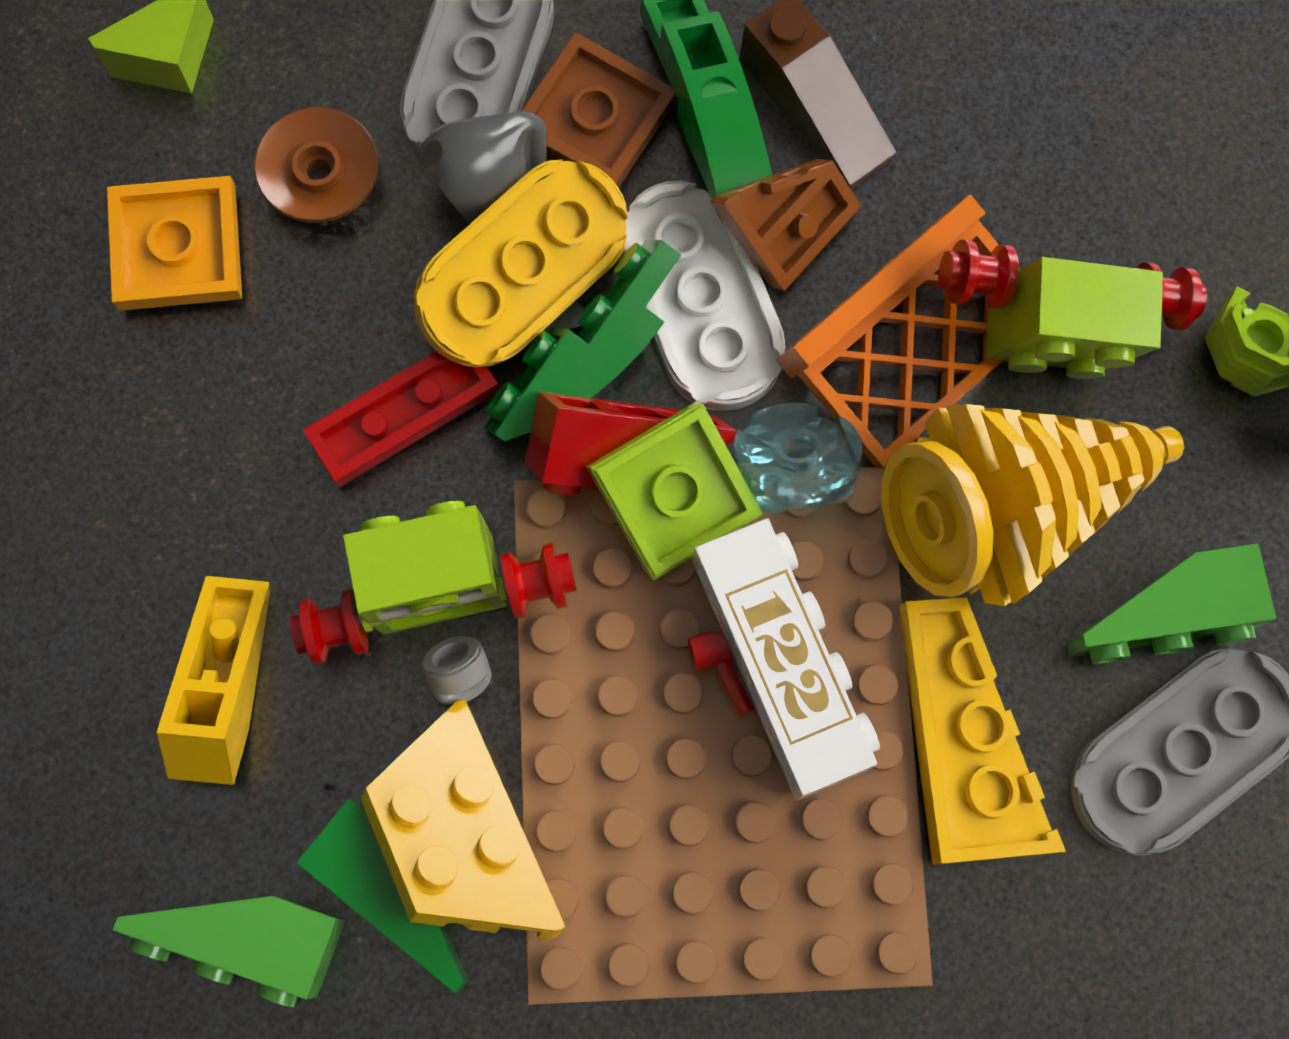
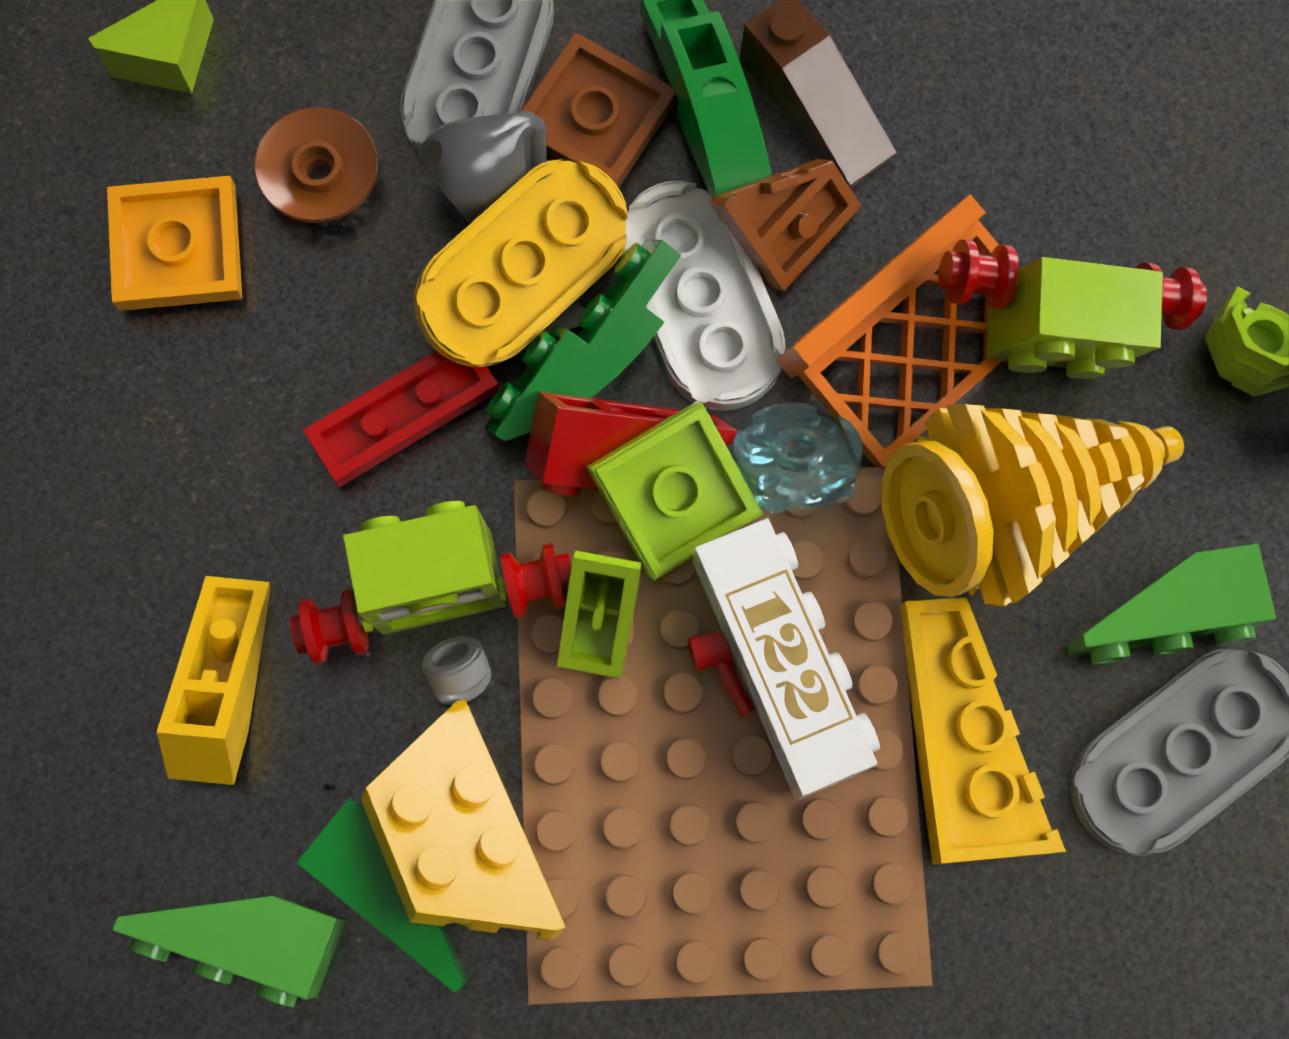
none -> lime slope [557,550,642,679]

